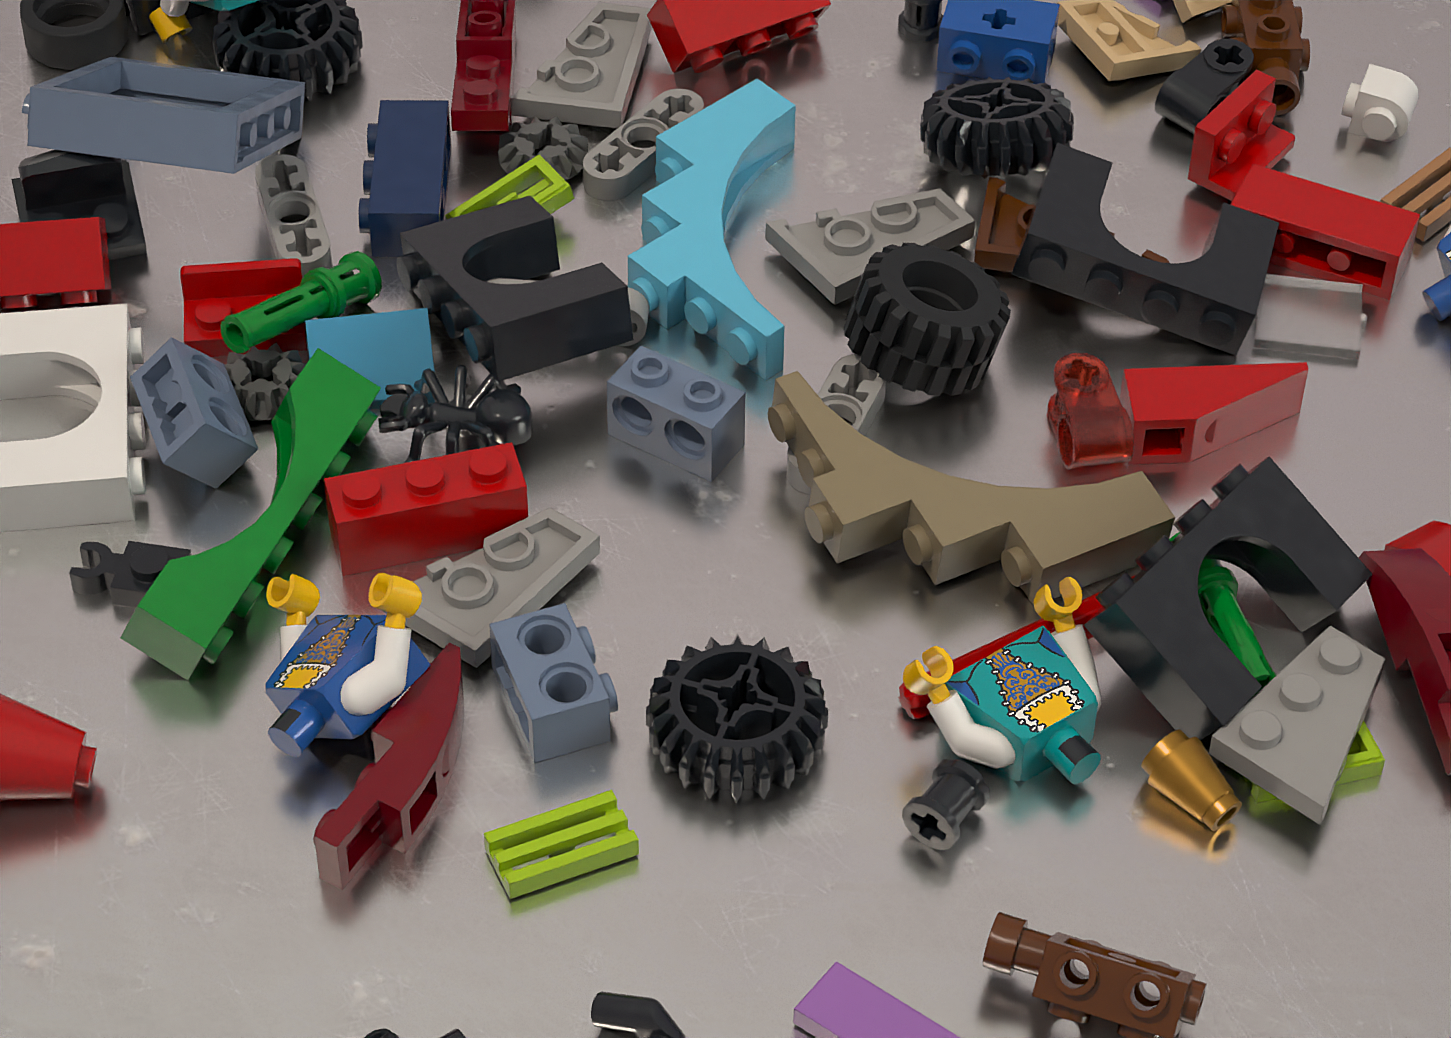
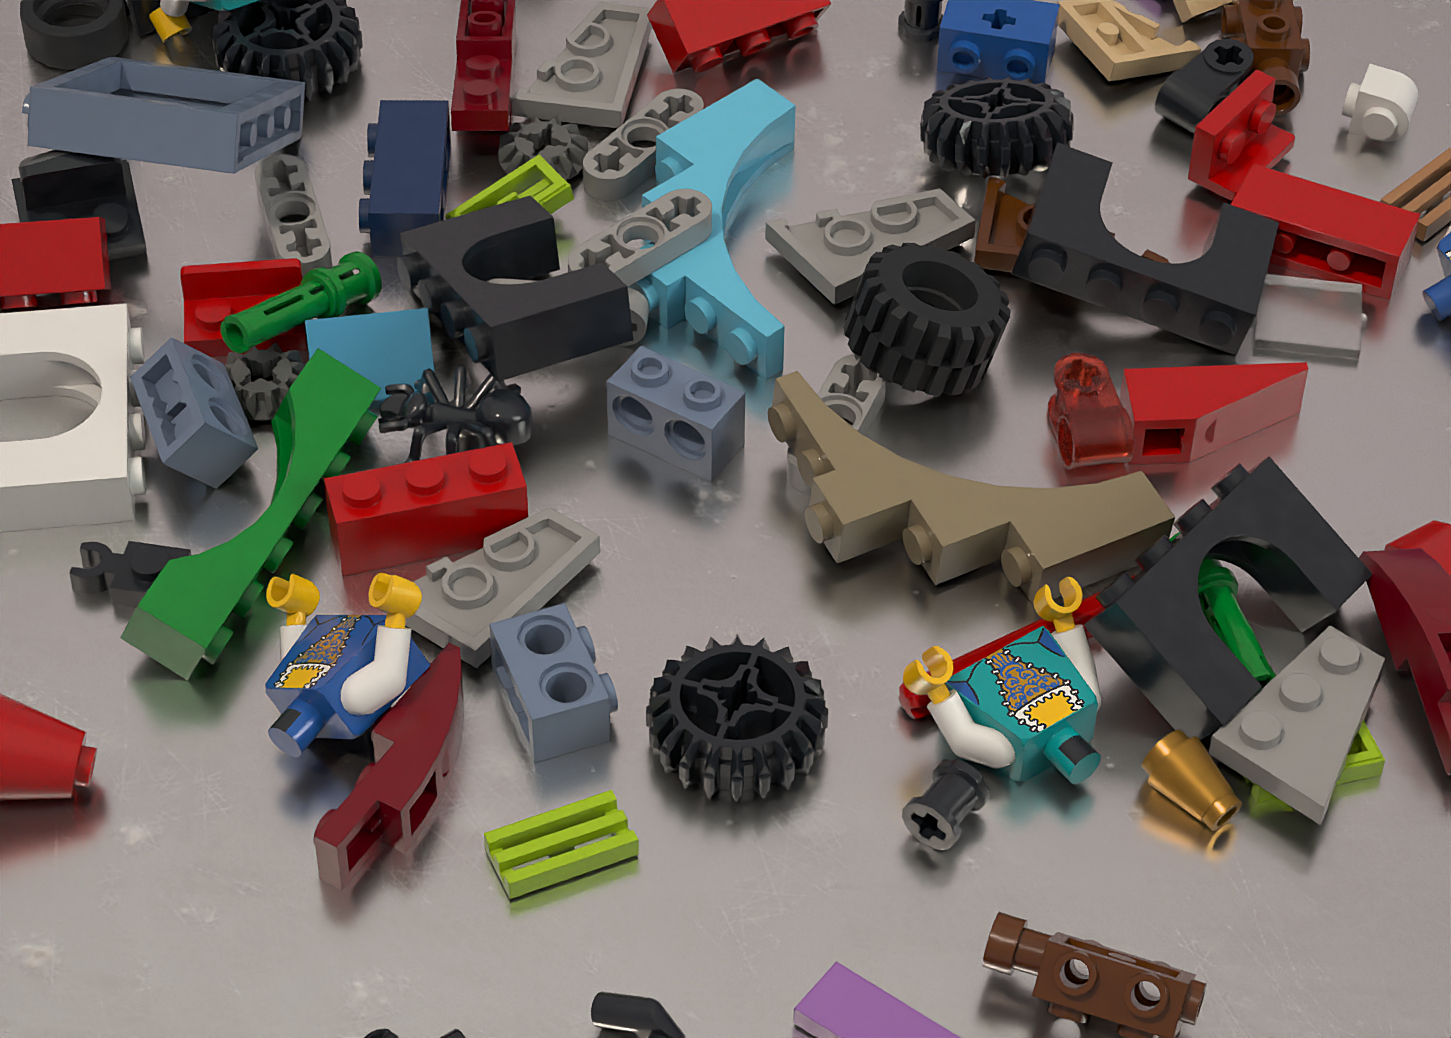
none -> light grey beam [568,189,712,287]

